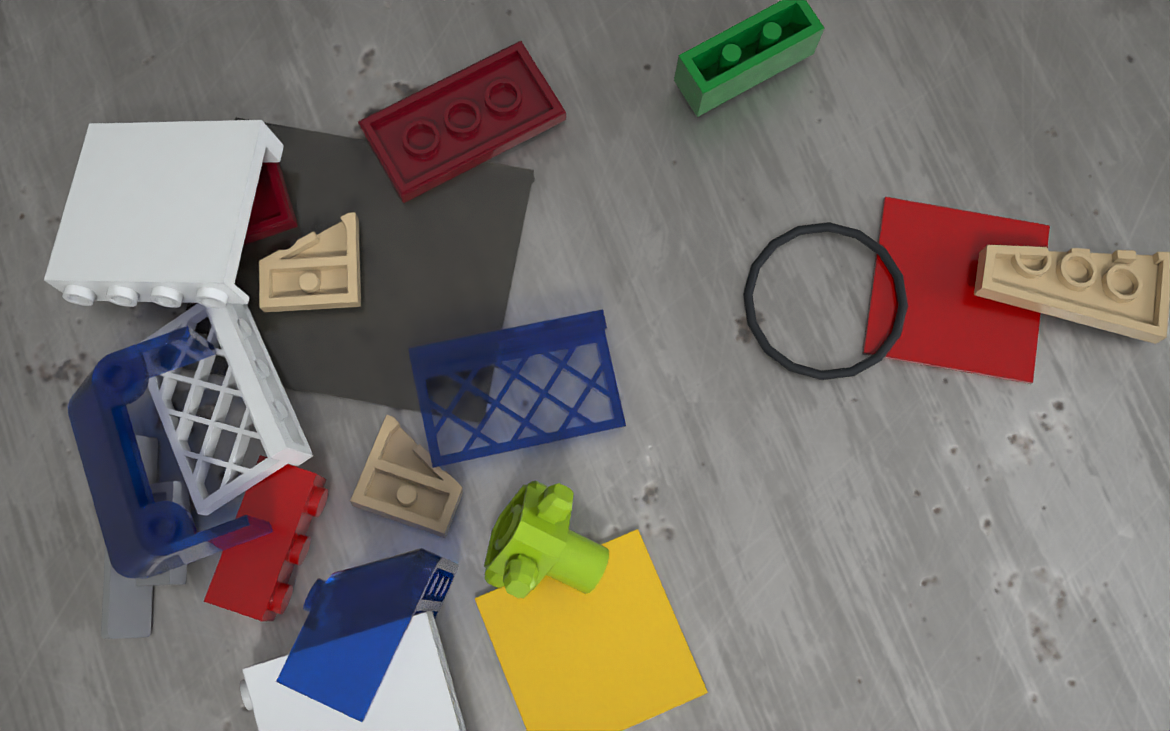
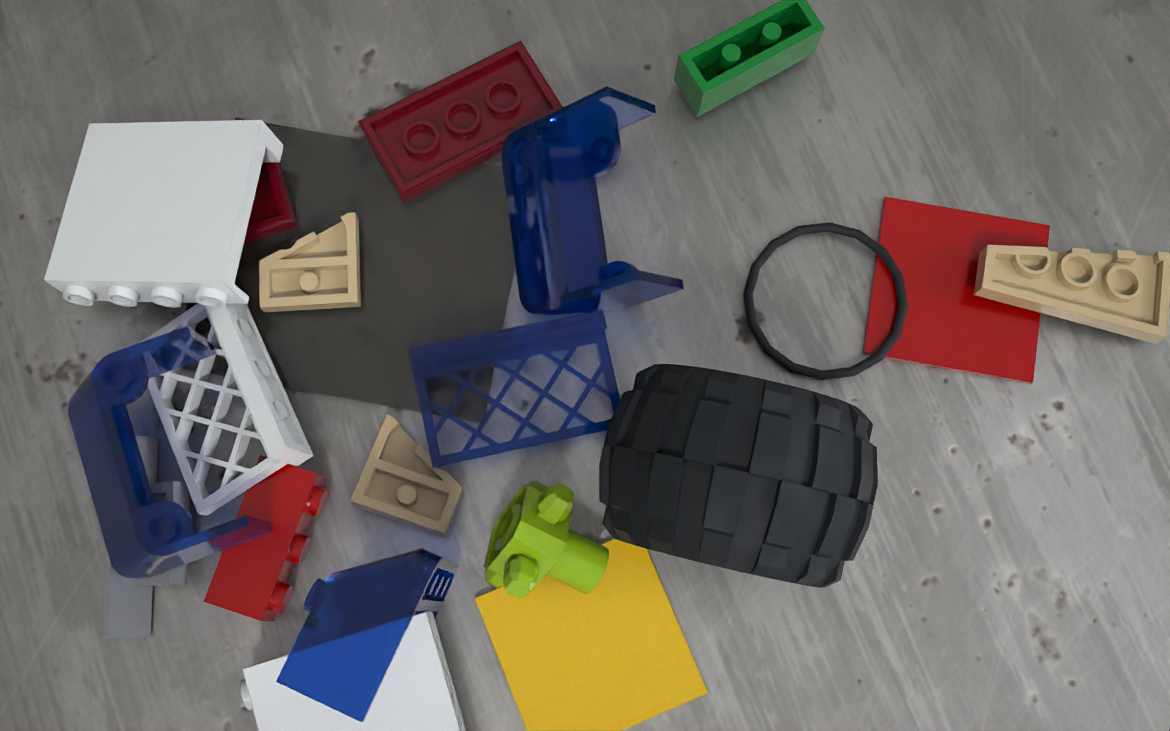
none -> clear blue windscreen [501,86,684,316]
none -> black tyre [599,364,878,588]

